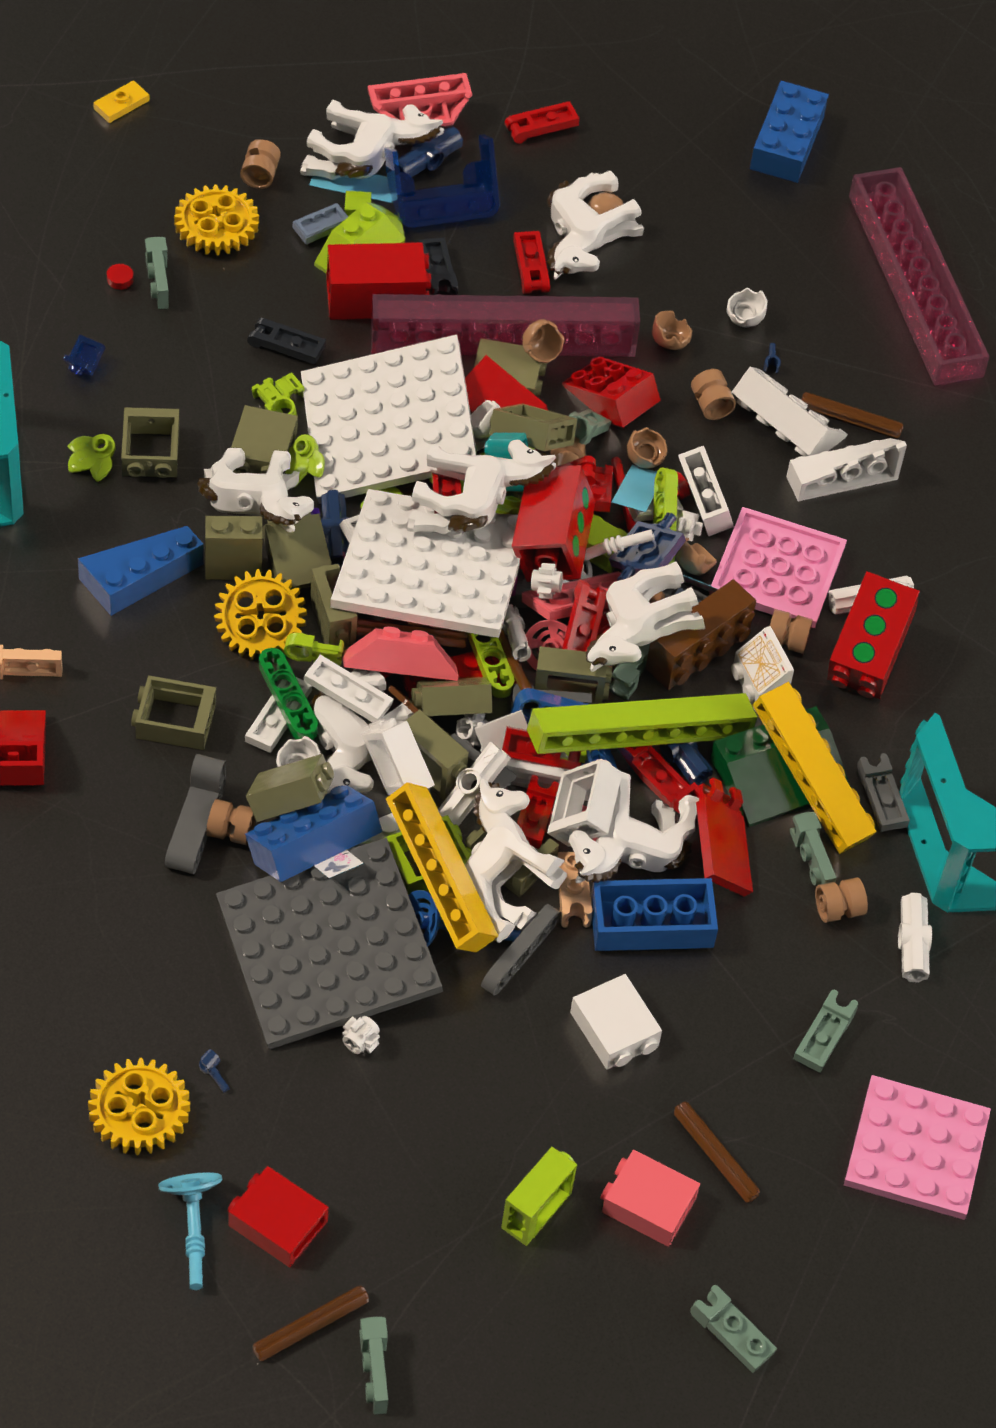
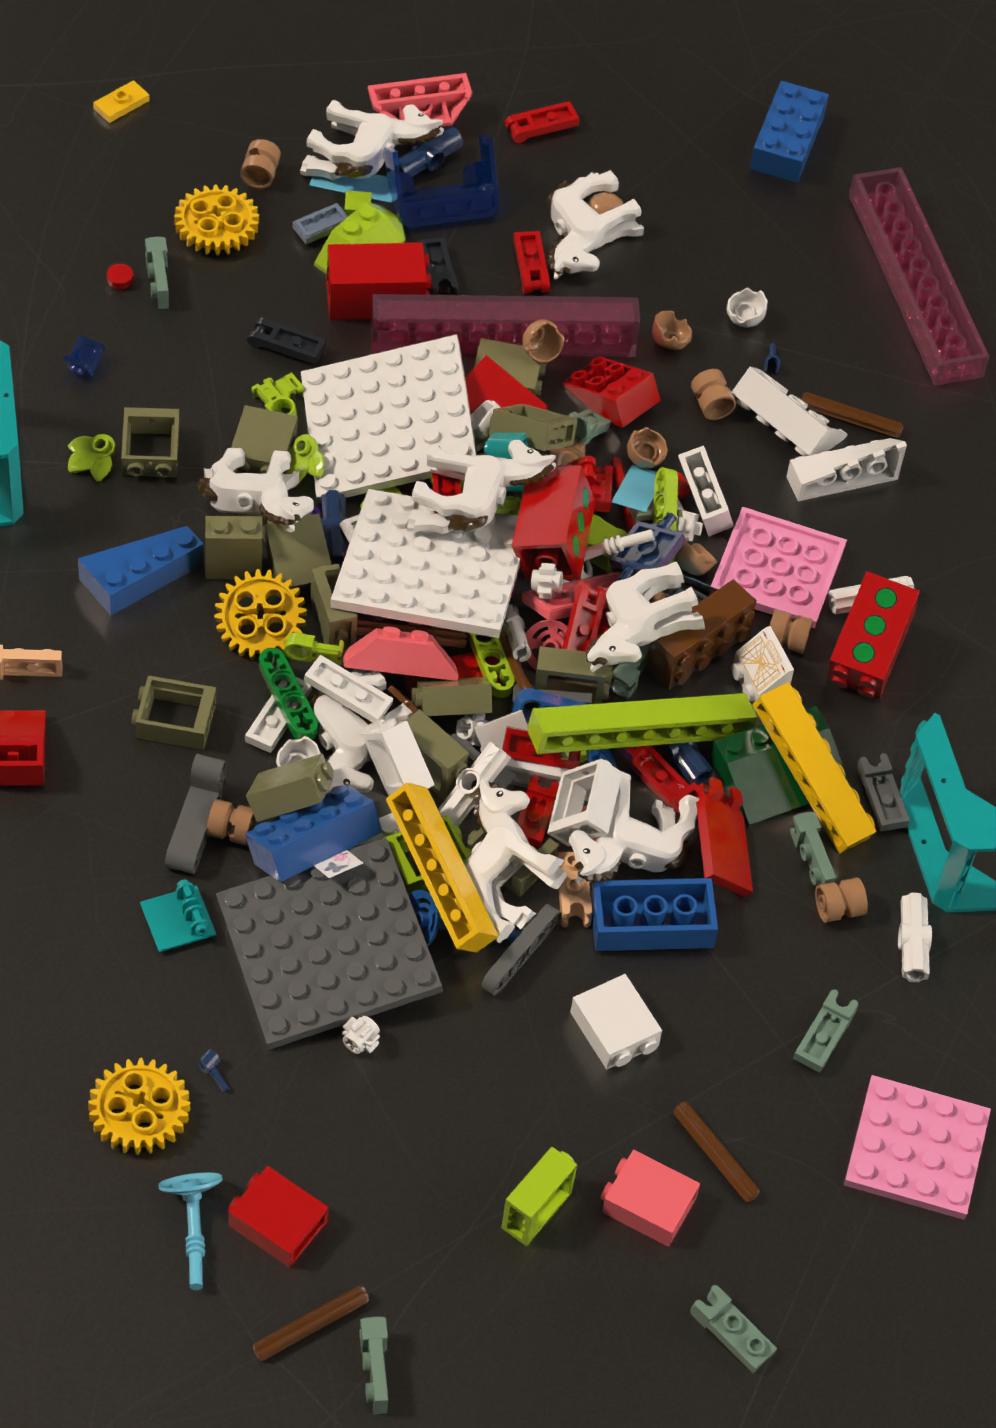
none -> teal hinge [140,879,216,952]

